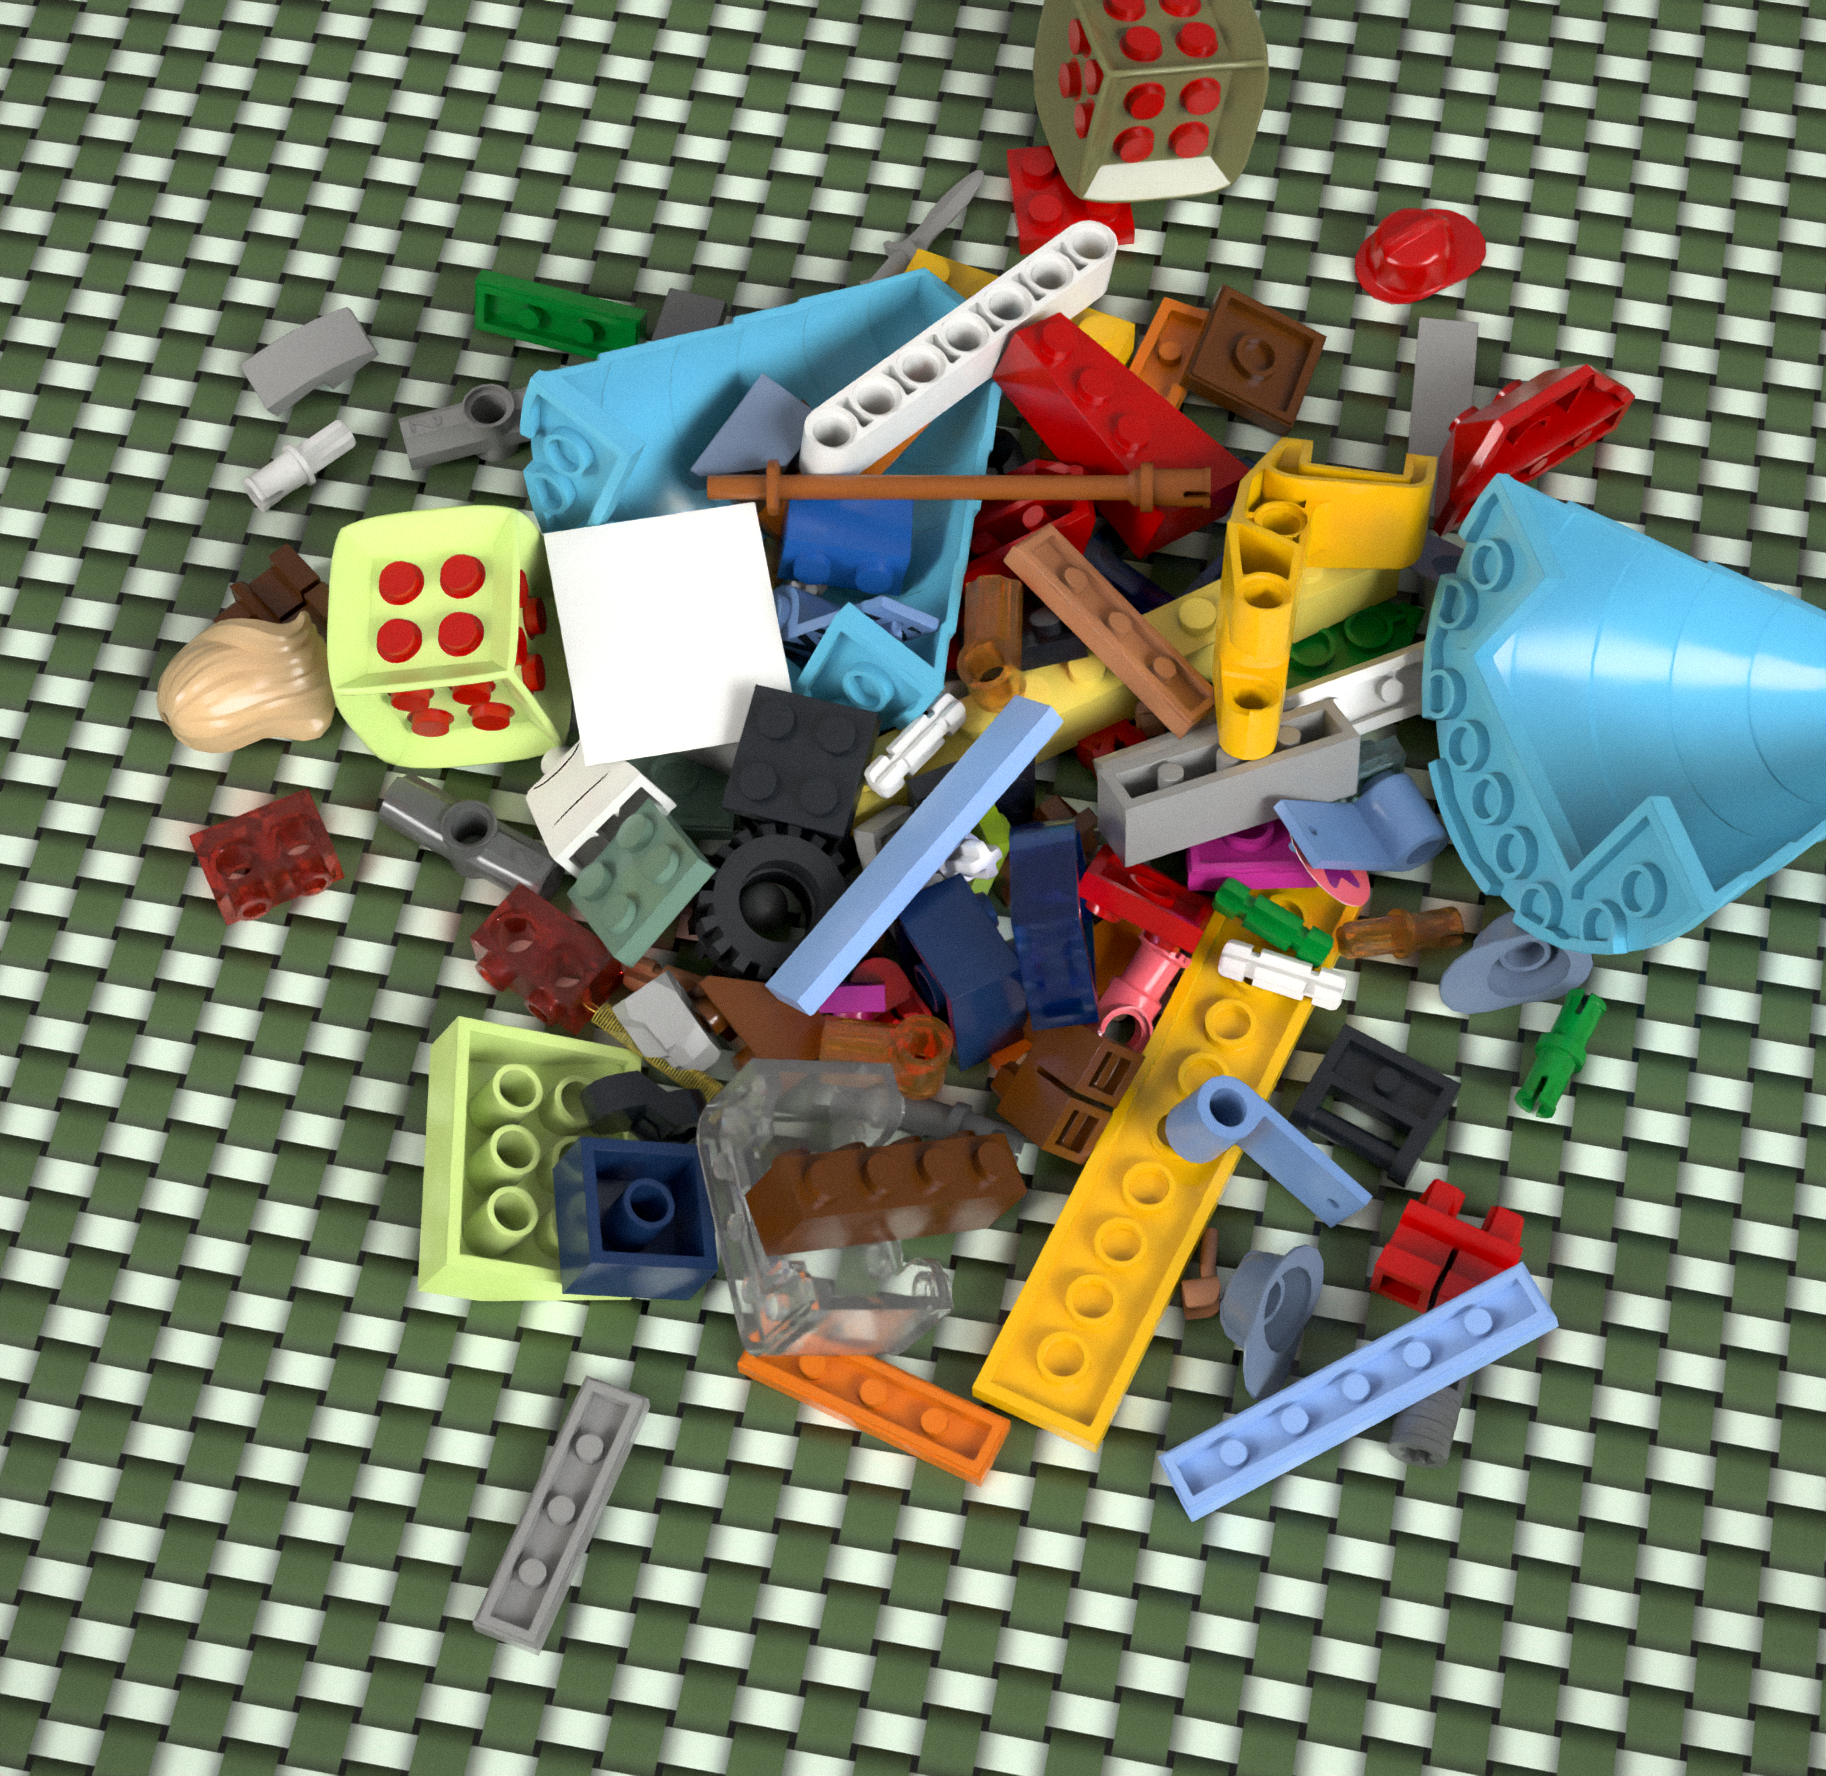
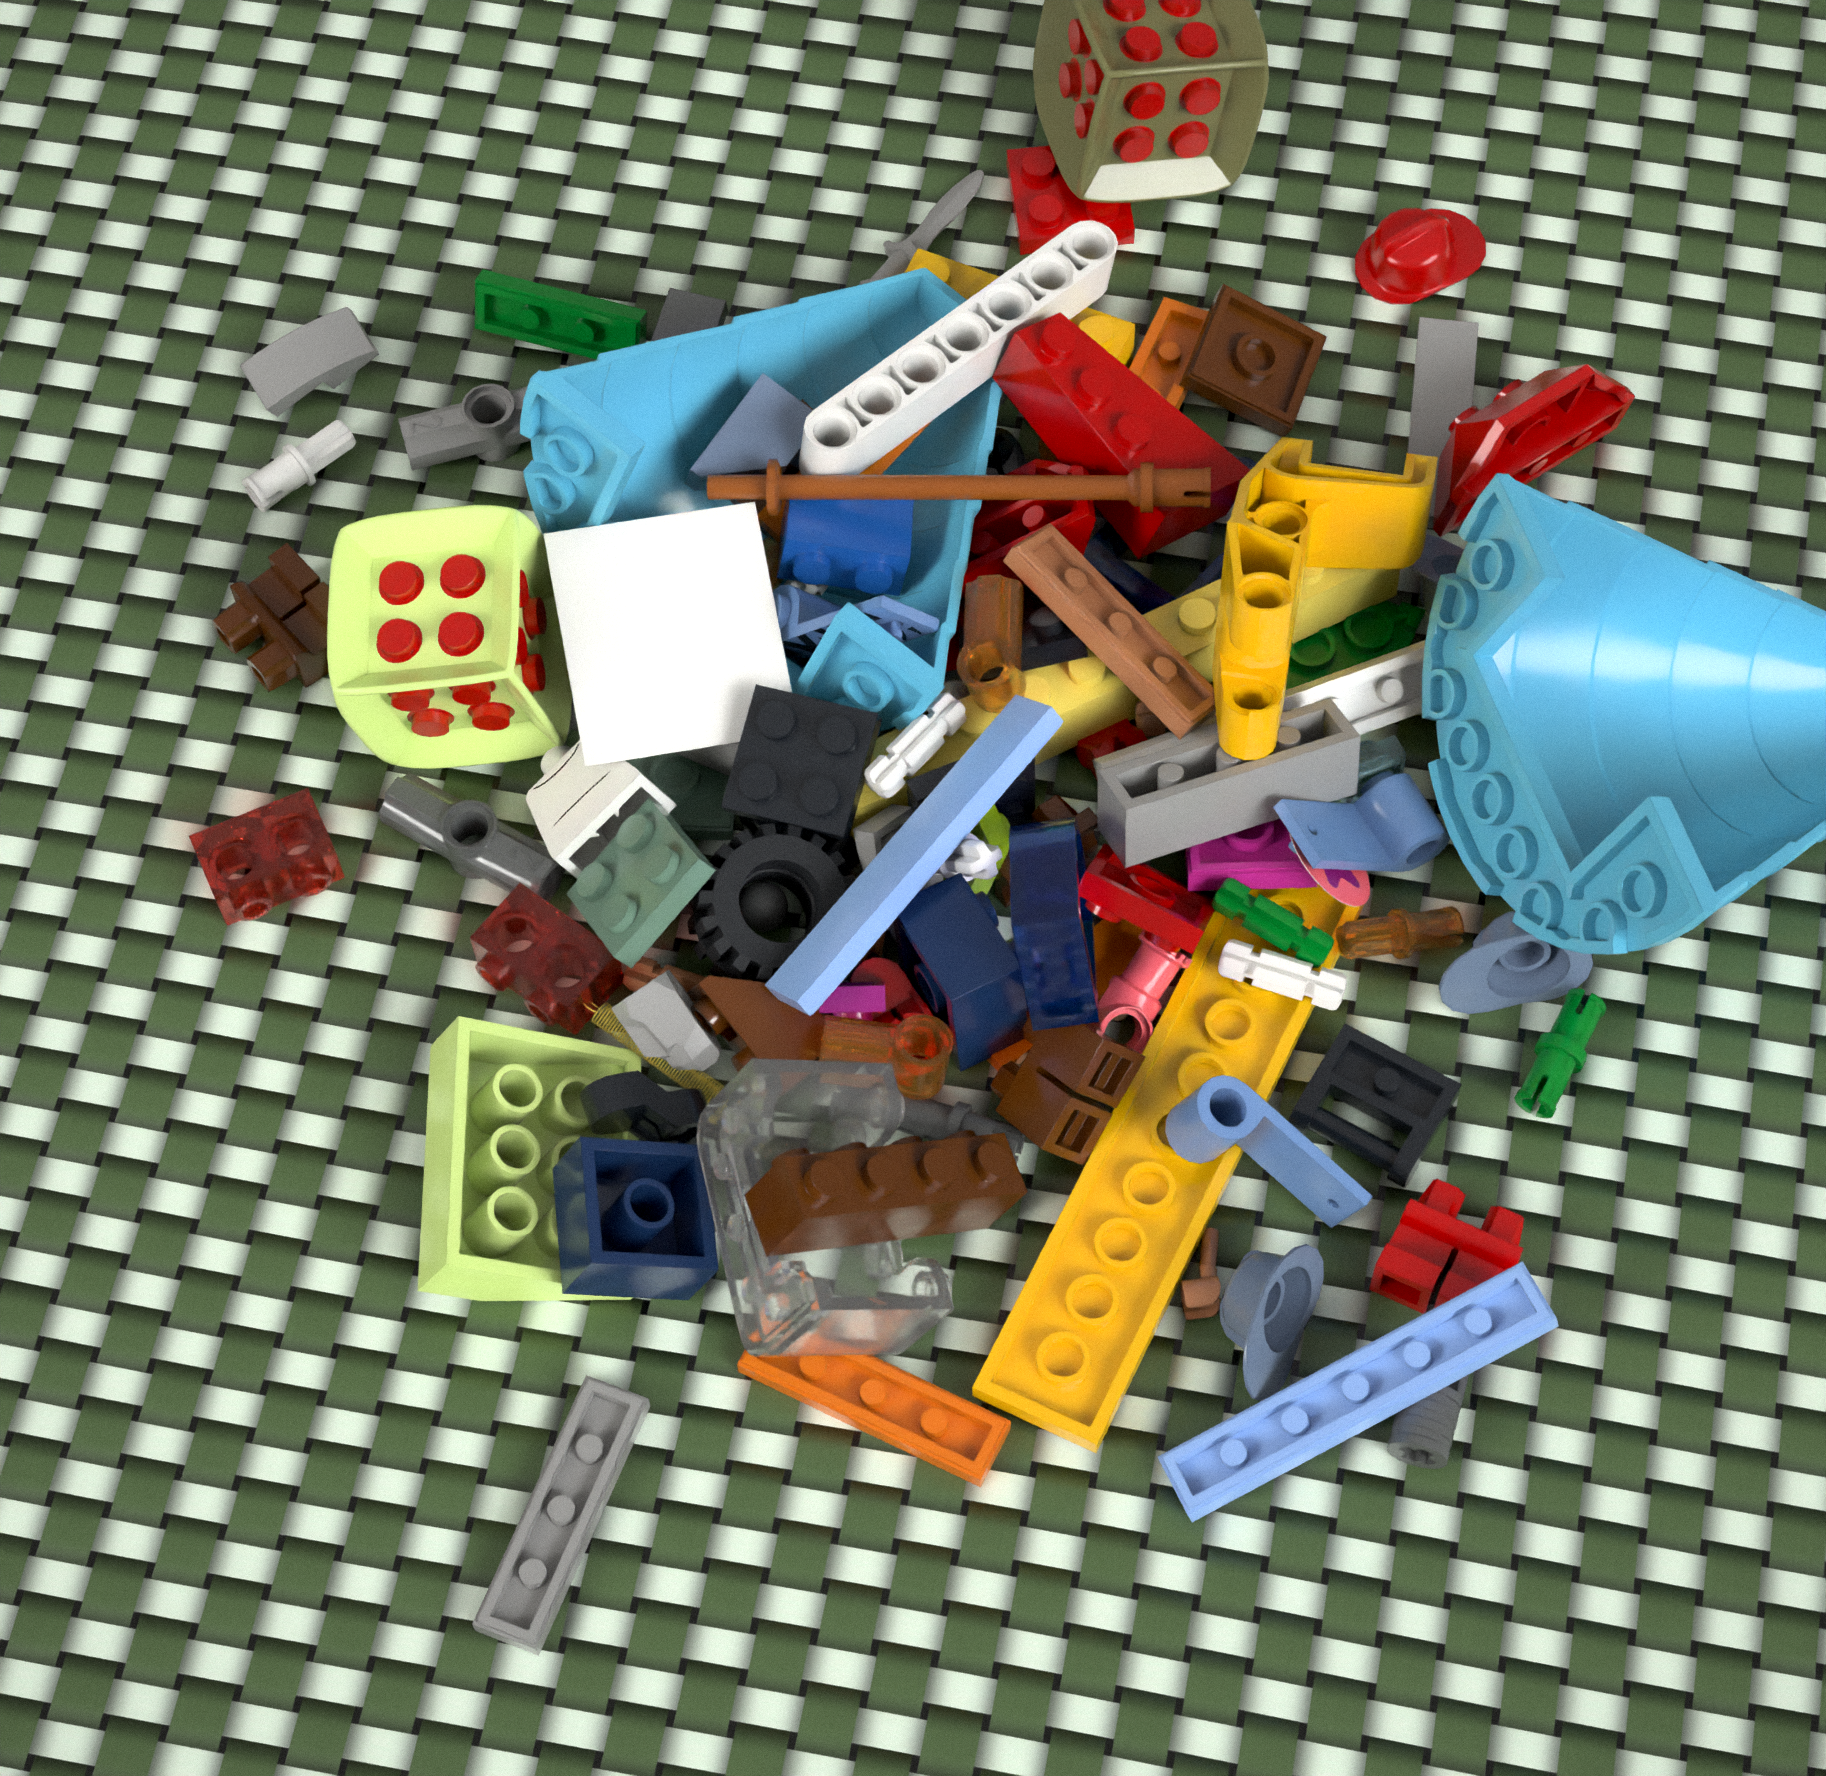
tan piece [156,611,335,753] -> none

